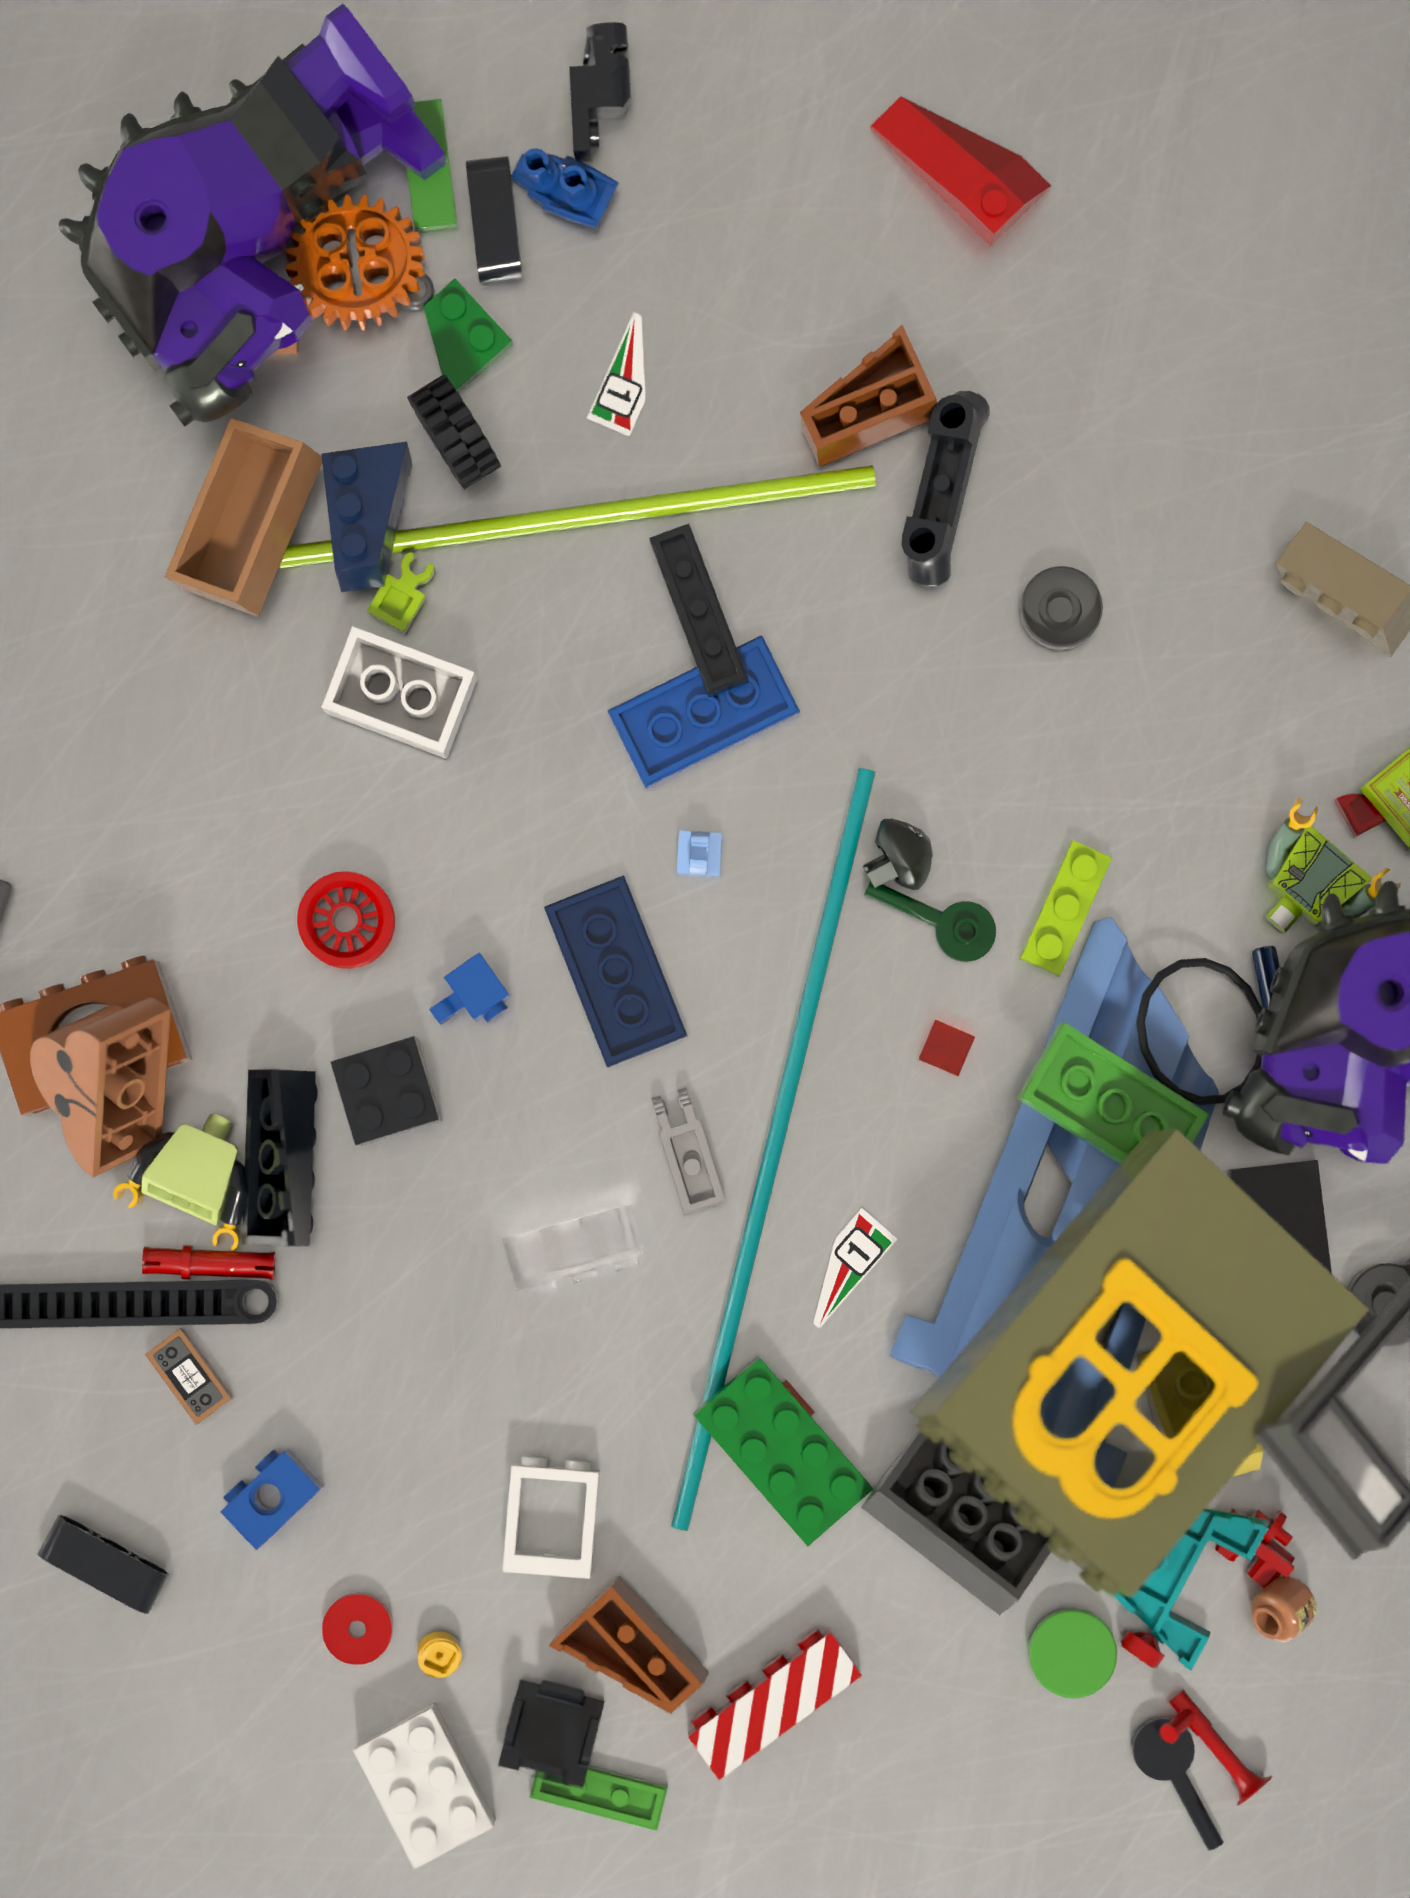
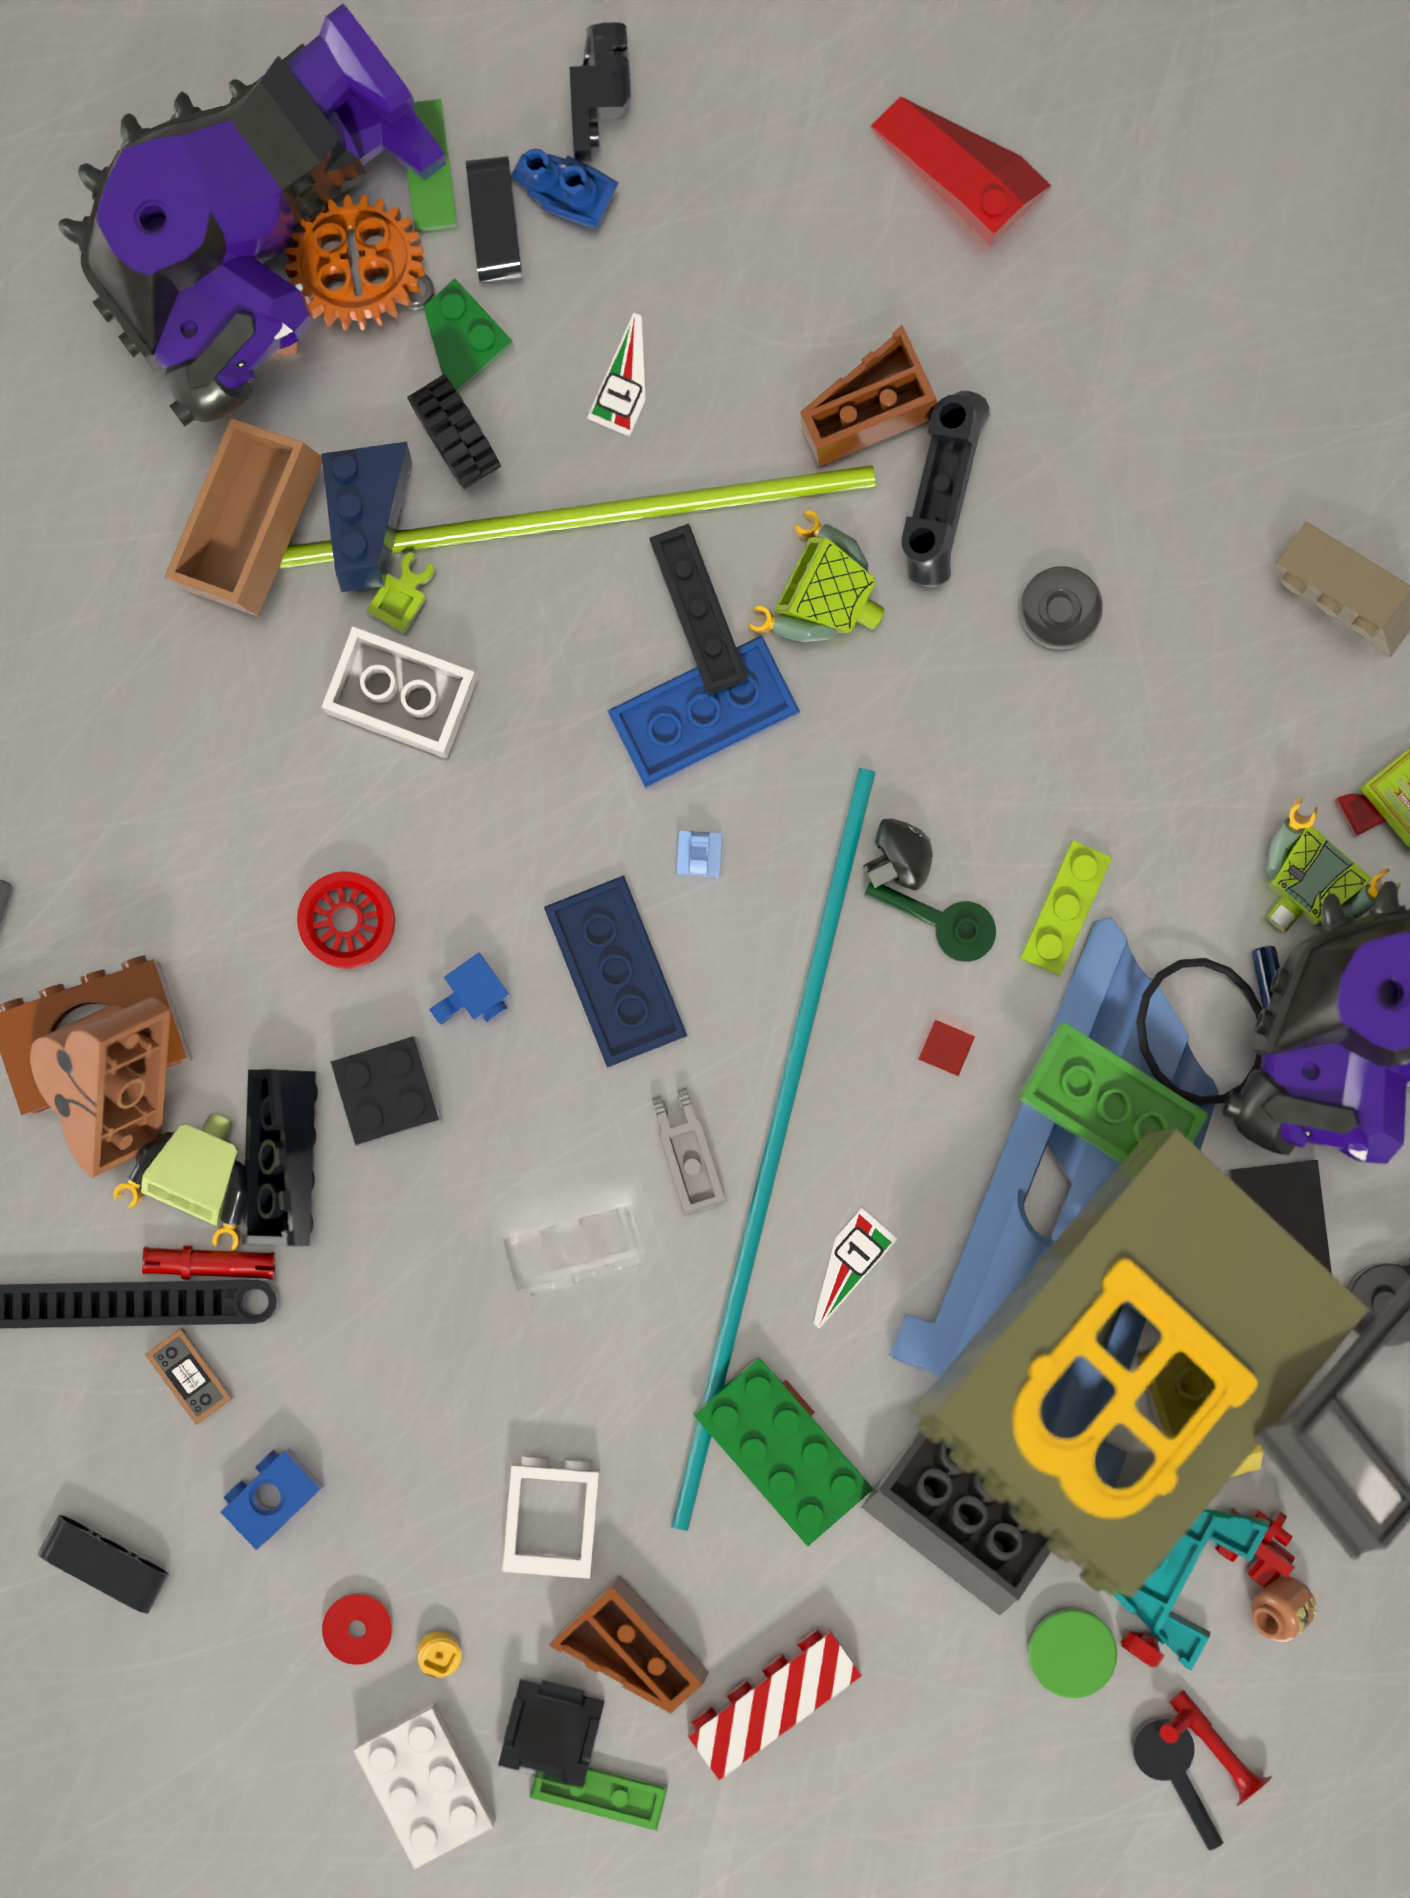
none -> lime torso [748,510,884,642]

